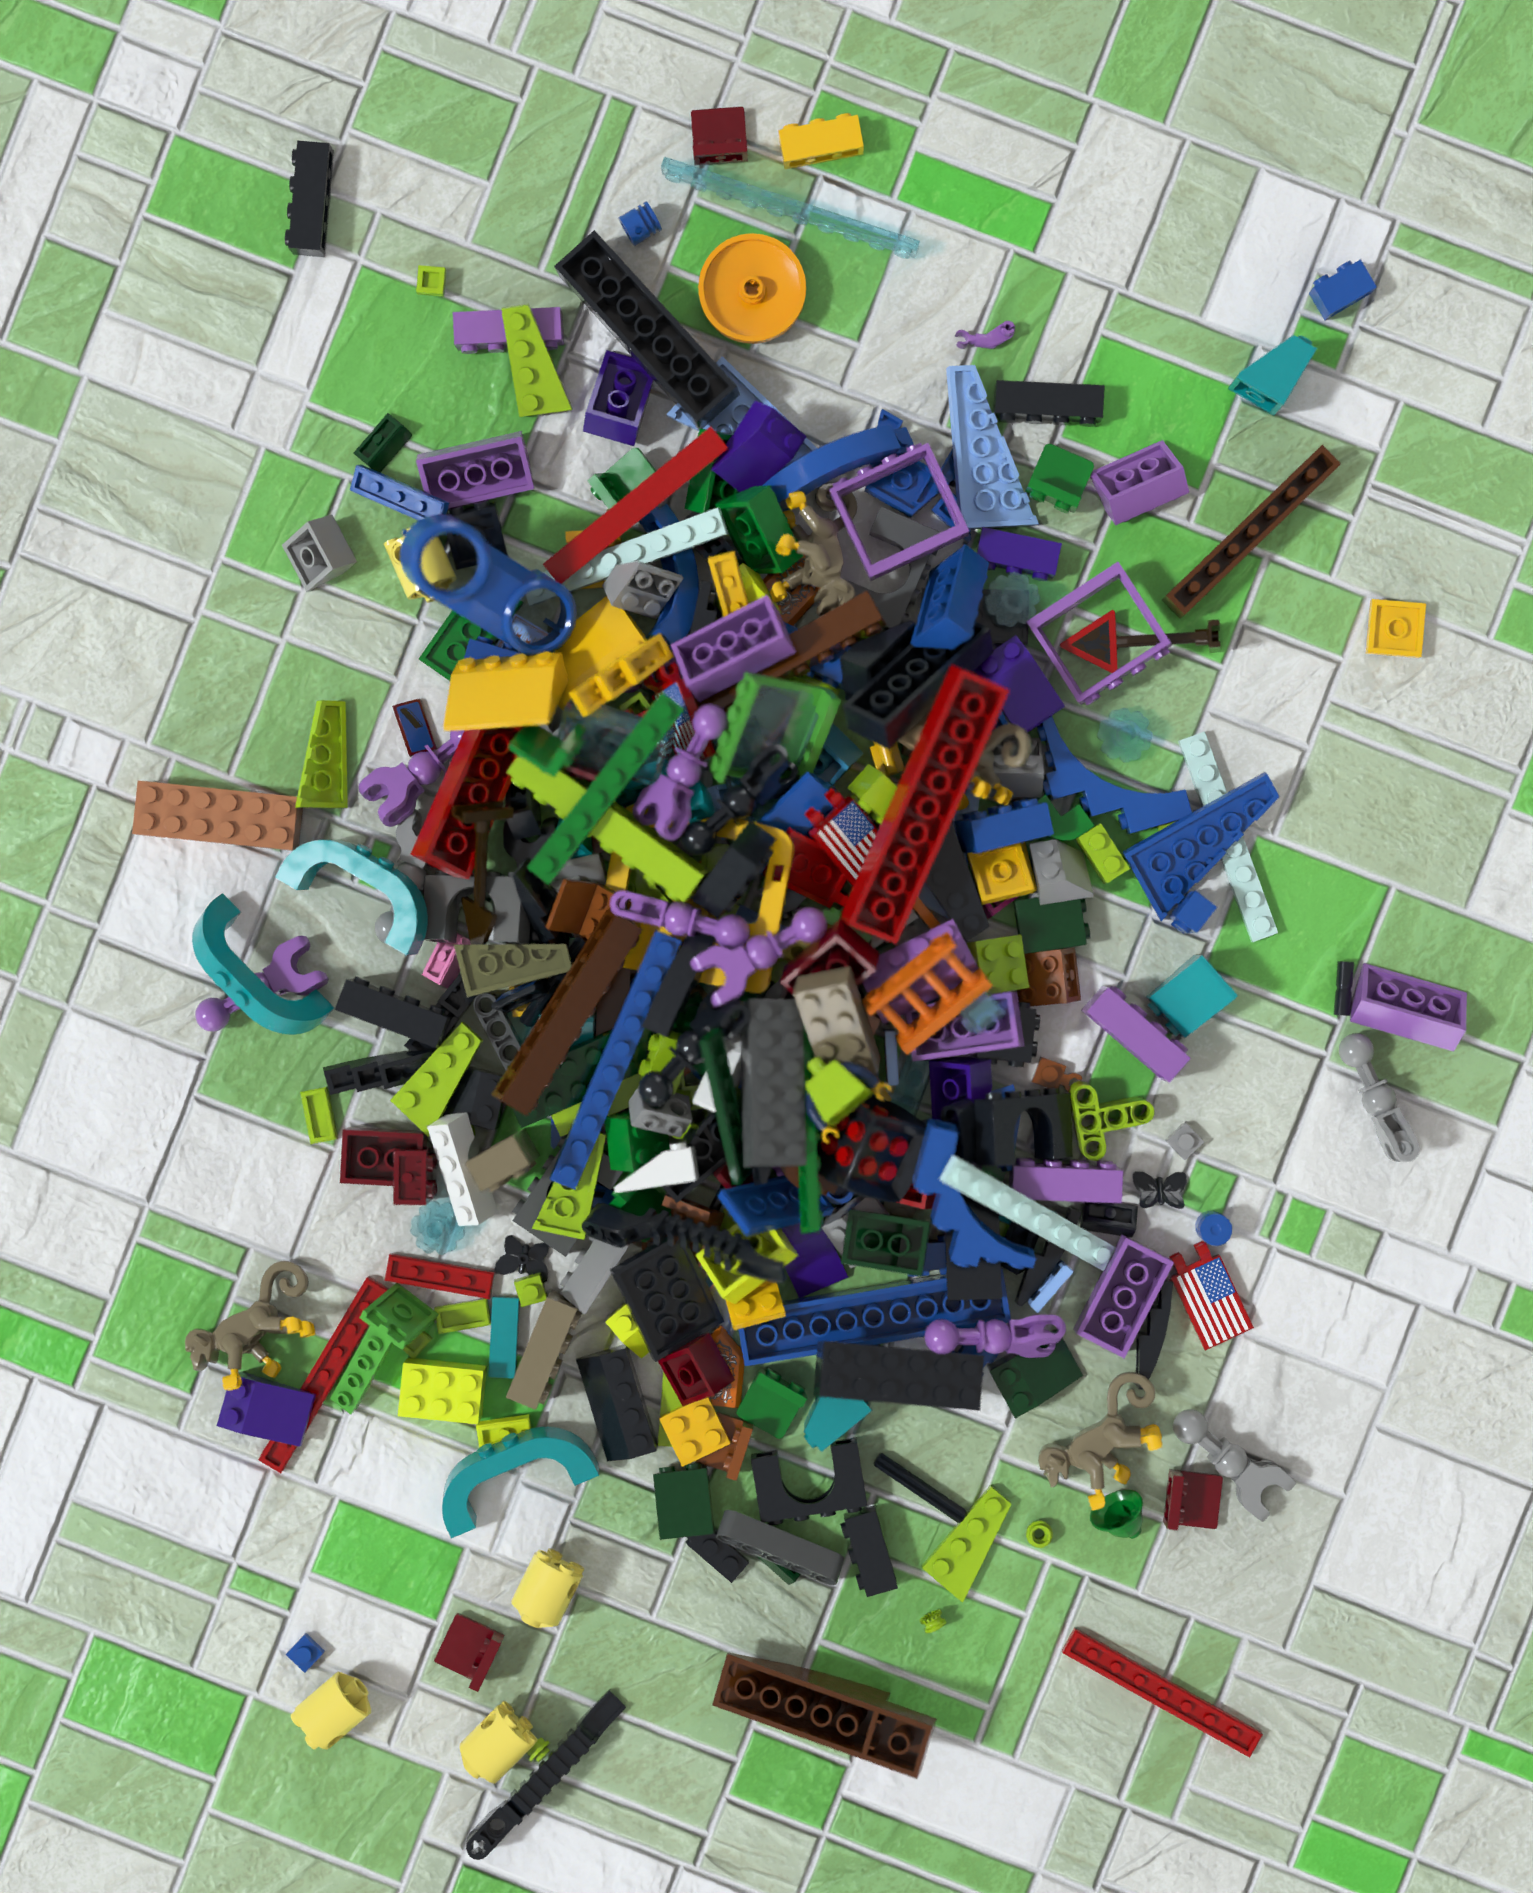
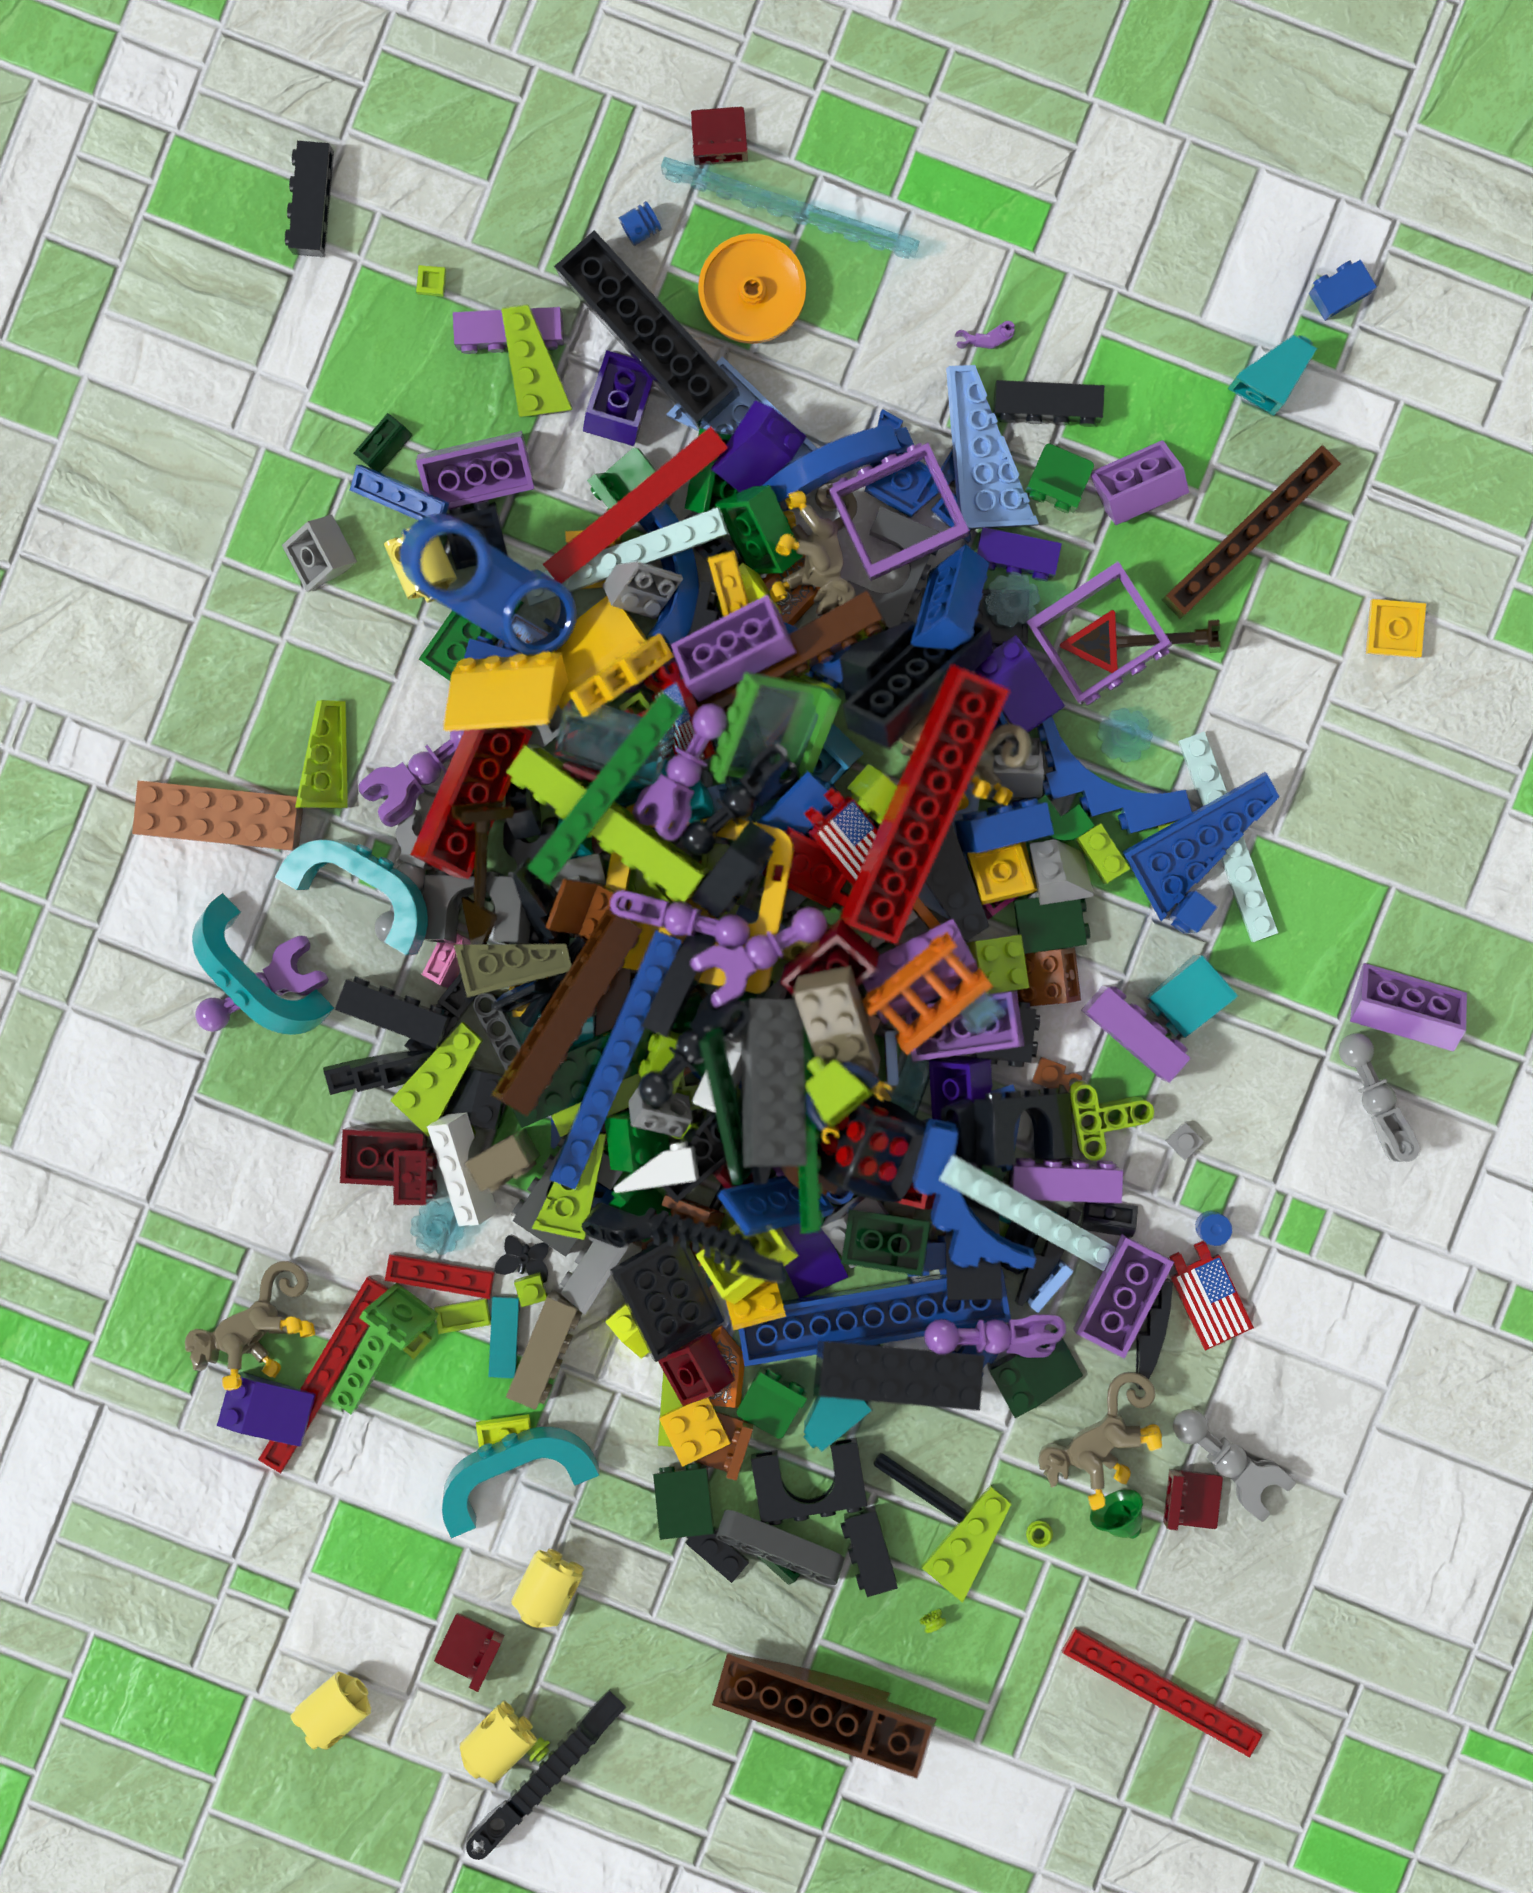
blue plate [286,1633,325,1673] -> none
lime tile [300,1086,338,1144] -> none
slope [392,698,437,757] -> none
neon yellow brick [398,1357,487,1425] -> none
green bracket [509,723,587,778] -> none
black slope [576,1344,658,1461] -> none
yellow brick [778,113,864,170] -> none
yellow brick [869,742,905,777] -> none
black piece [1132,1172,1186,1209] -> none
black piece [1334,961,1354,1016] -> none

